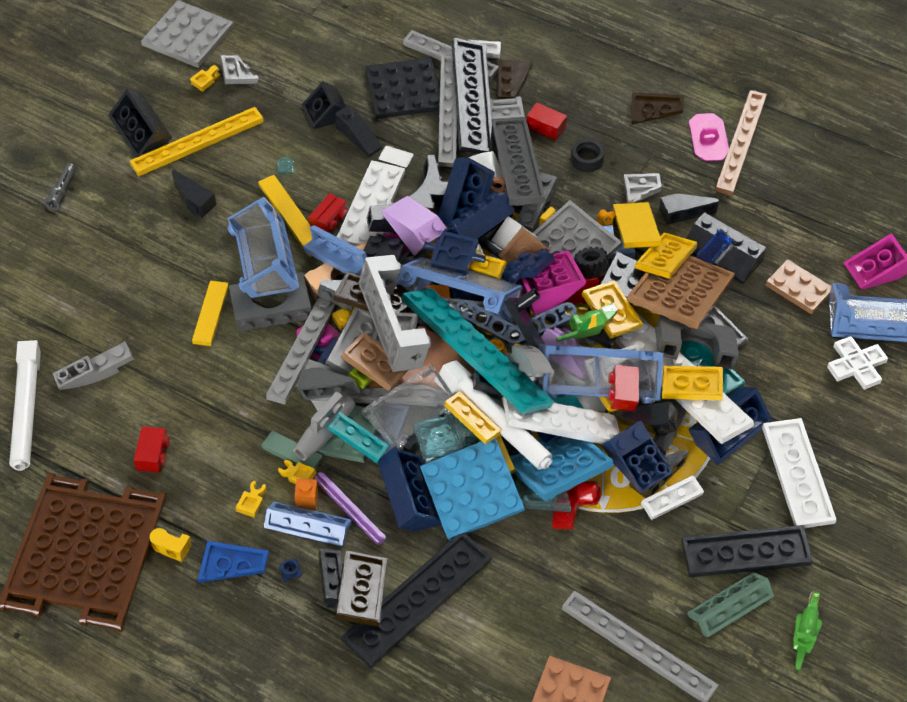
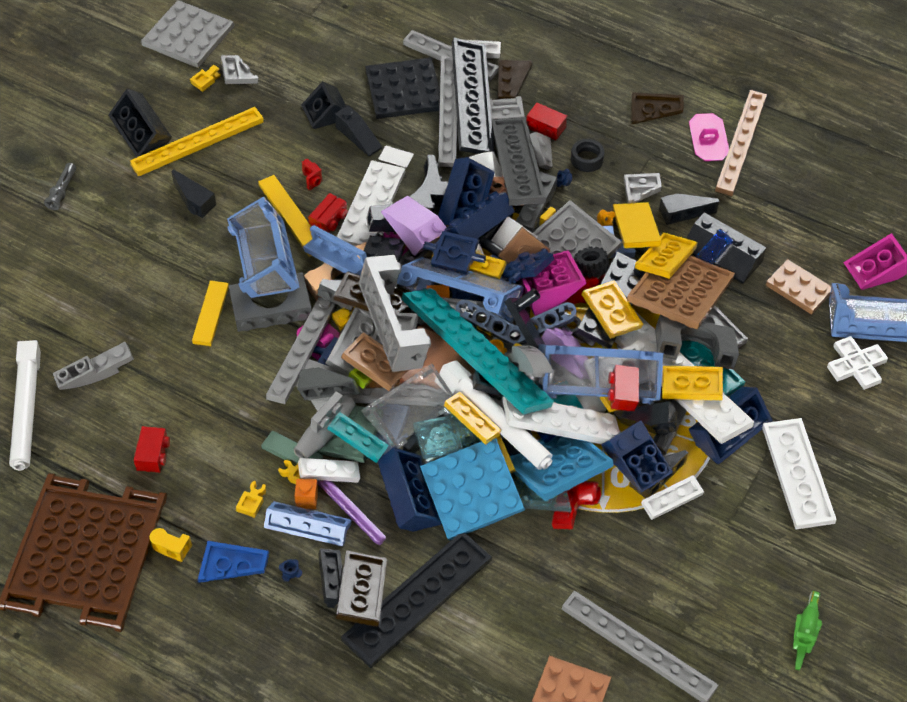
clear light blue plate [276,157,295,174] -> none
bright green animal [556,301,617,342] -> none
black plate [681,525,813,578] -> none
sand green fence [687,572,774,637] -> none
none -> white plate [298,458,360,483]
none -> red bracket [302,158,322,190]
none -> light grey wing [530,132,553,170]
none -> dark blue plate [556,168,572,187]

